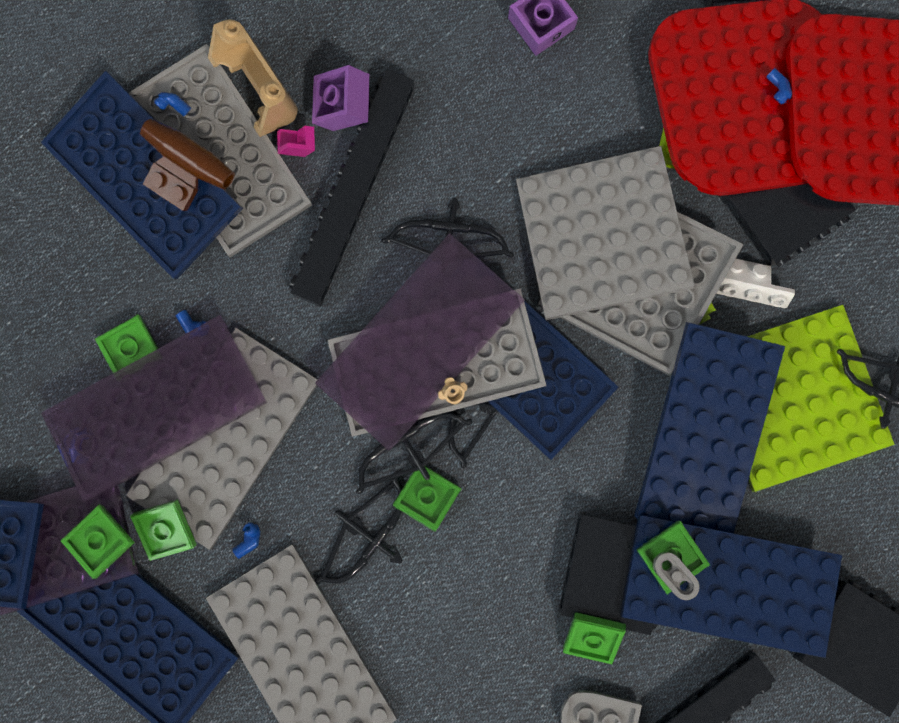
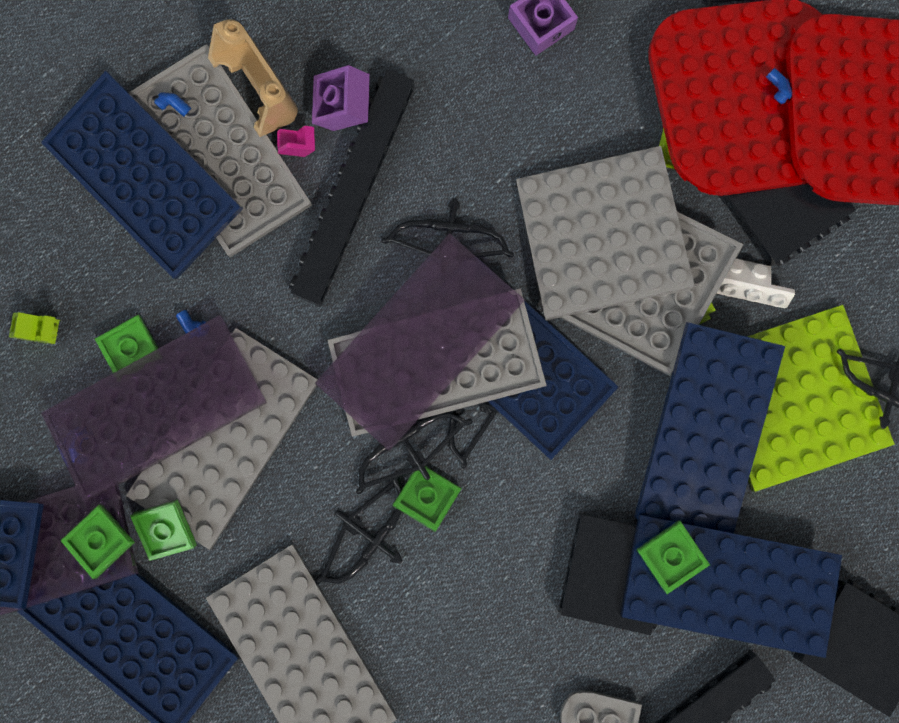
reddish brown plate [140,119,235,211] -> none
blue arm [232,523,260,559] -> none
tan plate [438,377,467,404] -> none
bright green plate [563,612,626,664] -> none
light grey plate [653,552,699,600] -> none
none -> lime brick [9,312,60,344]

